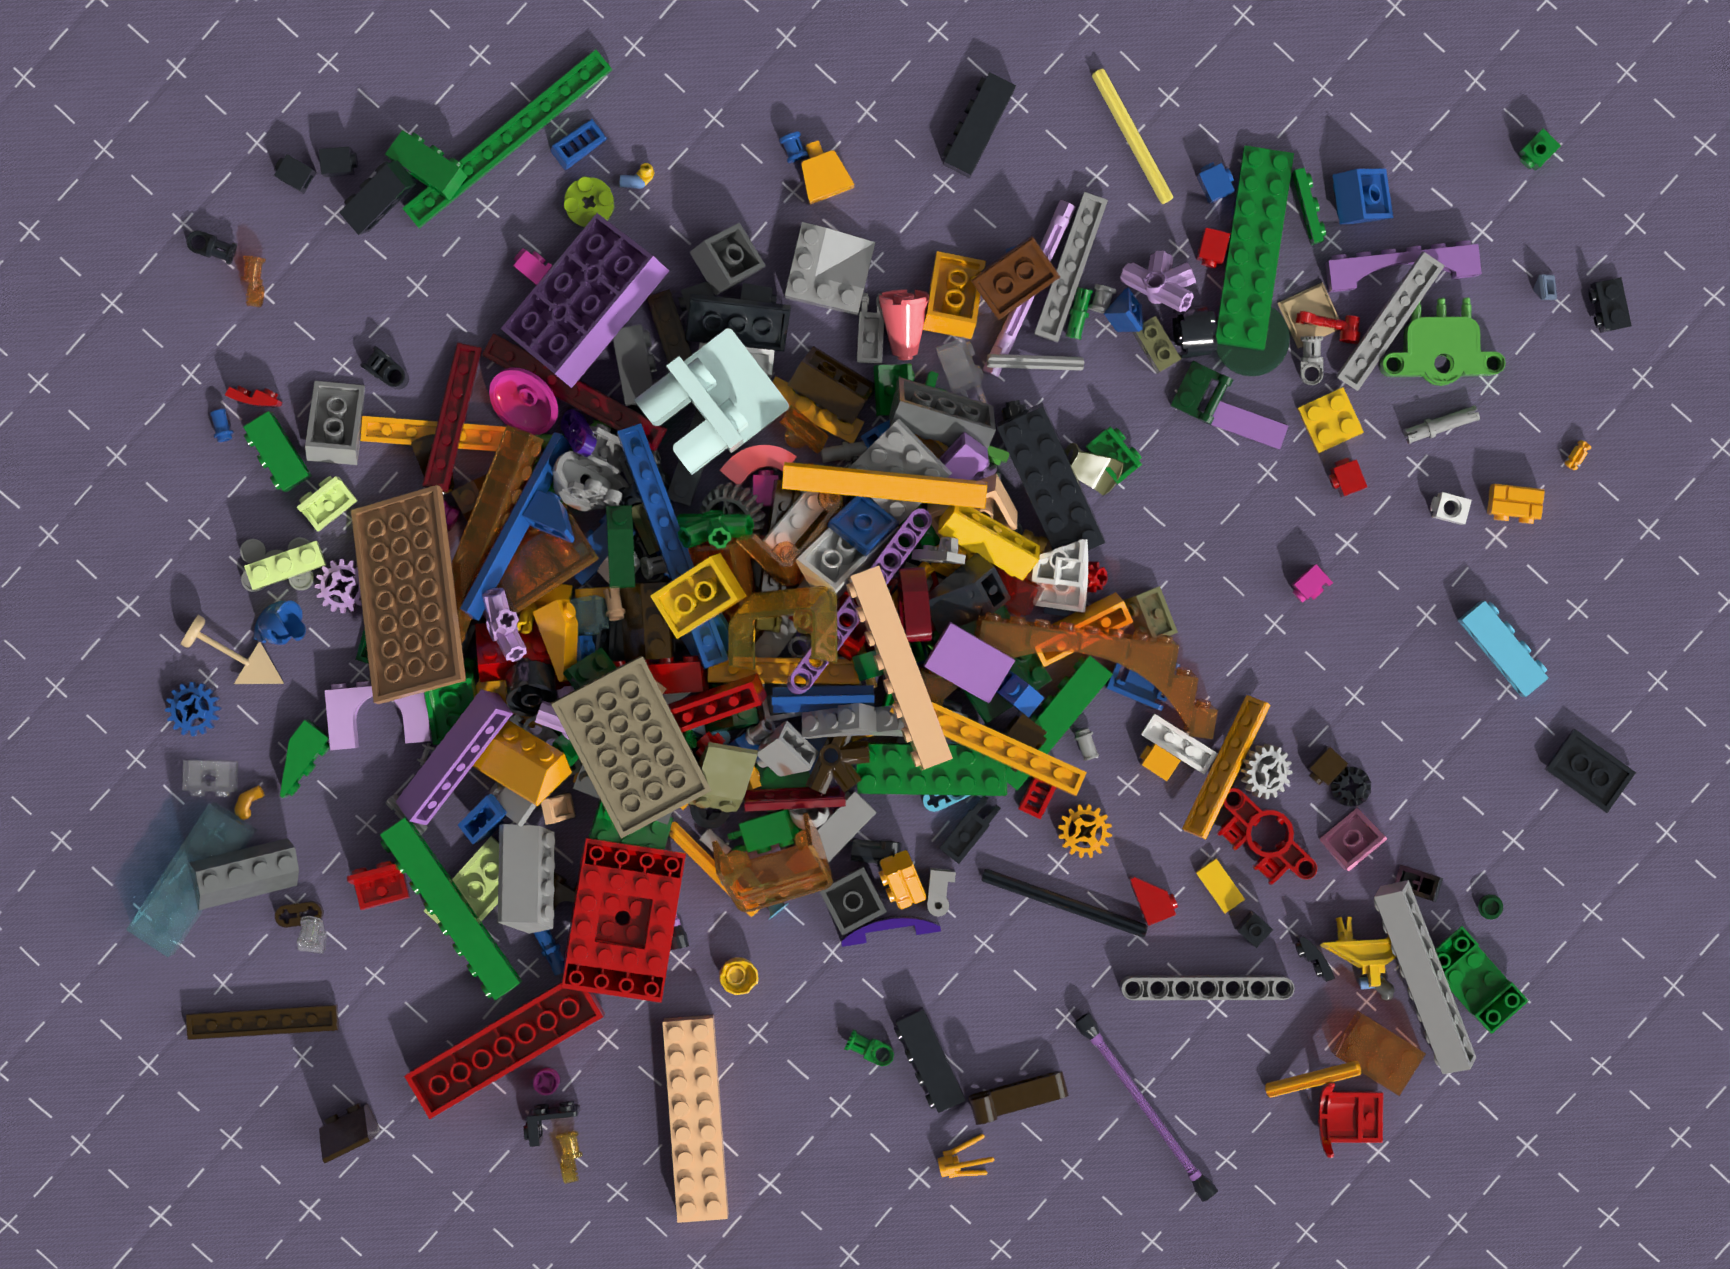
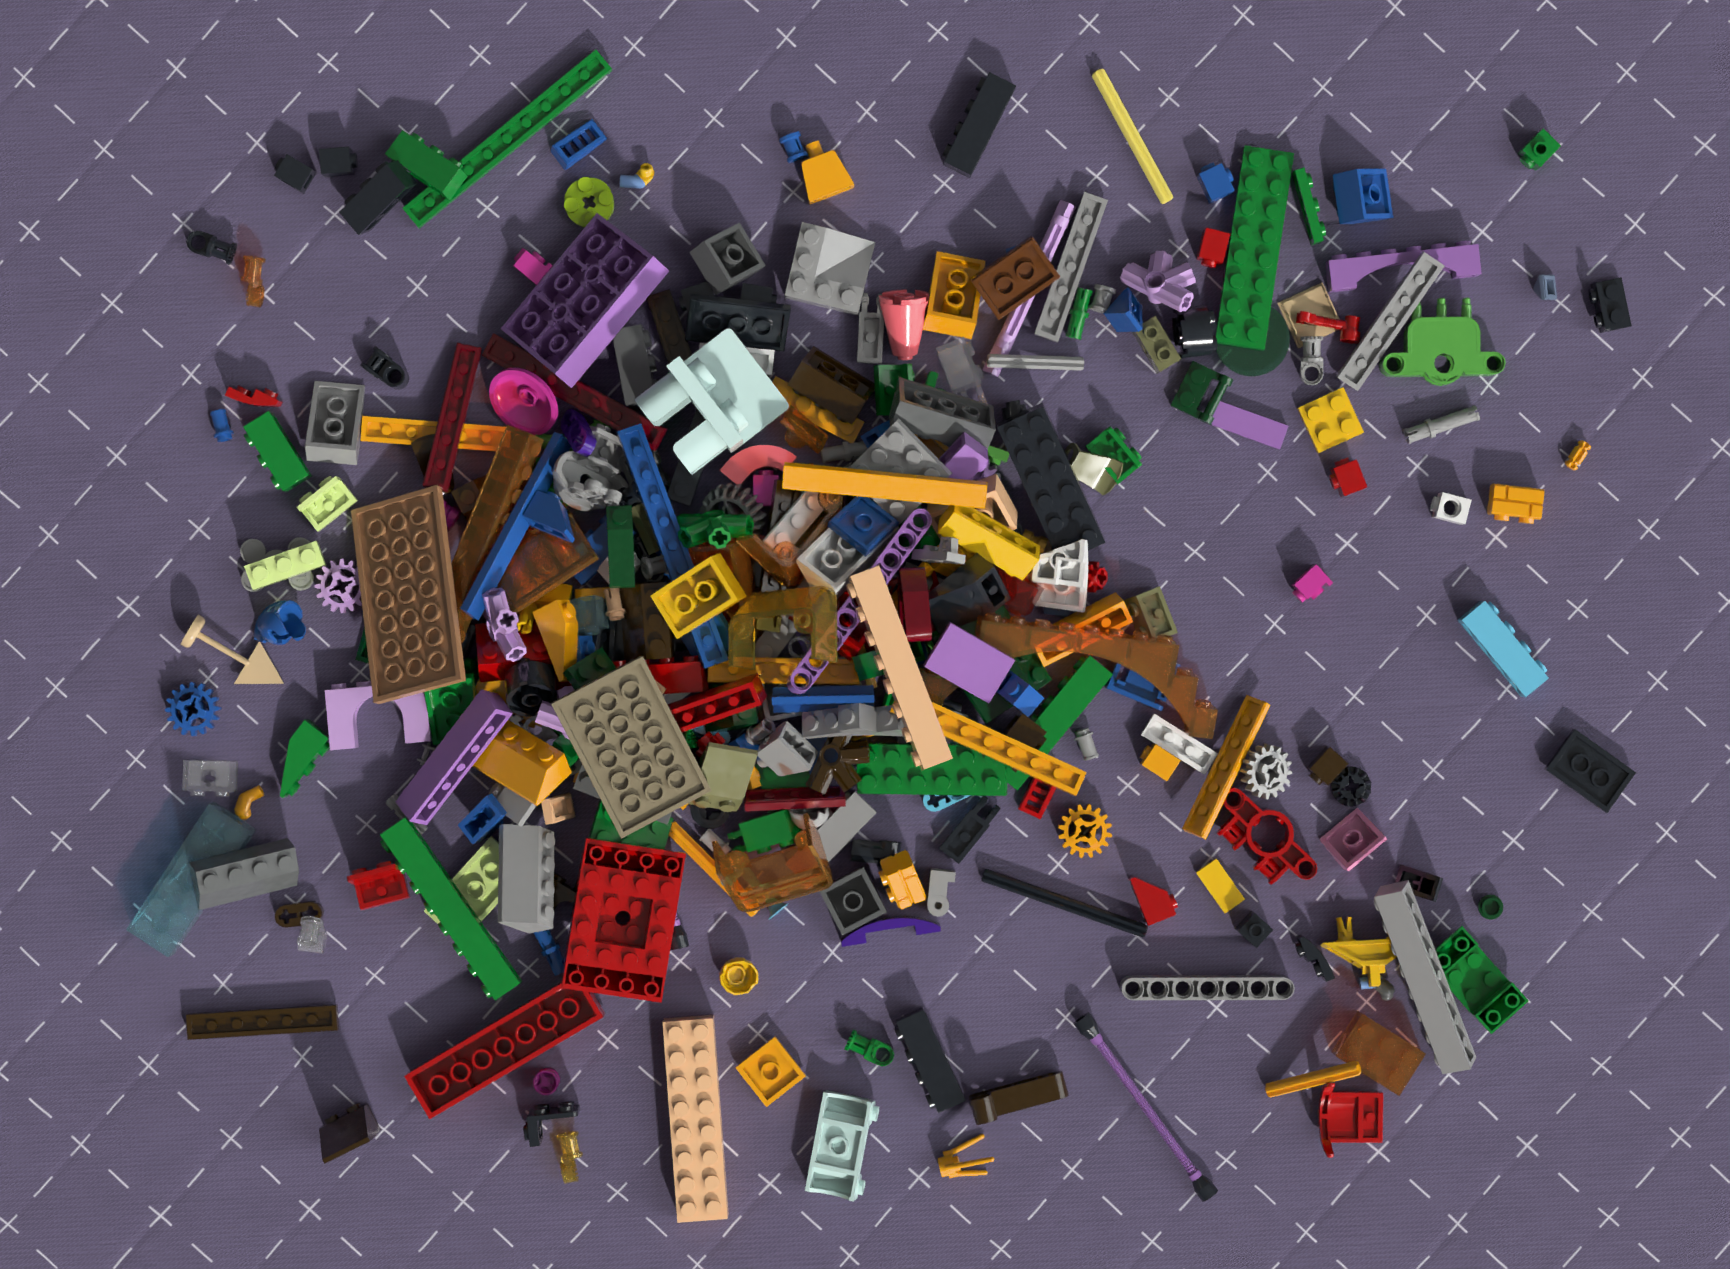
none -> light orange plate [736,1036,806,1107]
none -> light aqua piece [805,1090,879,1201]

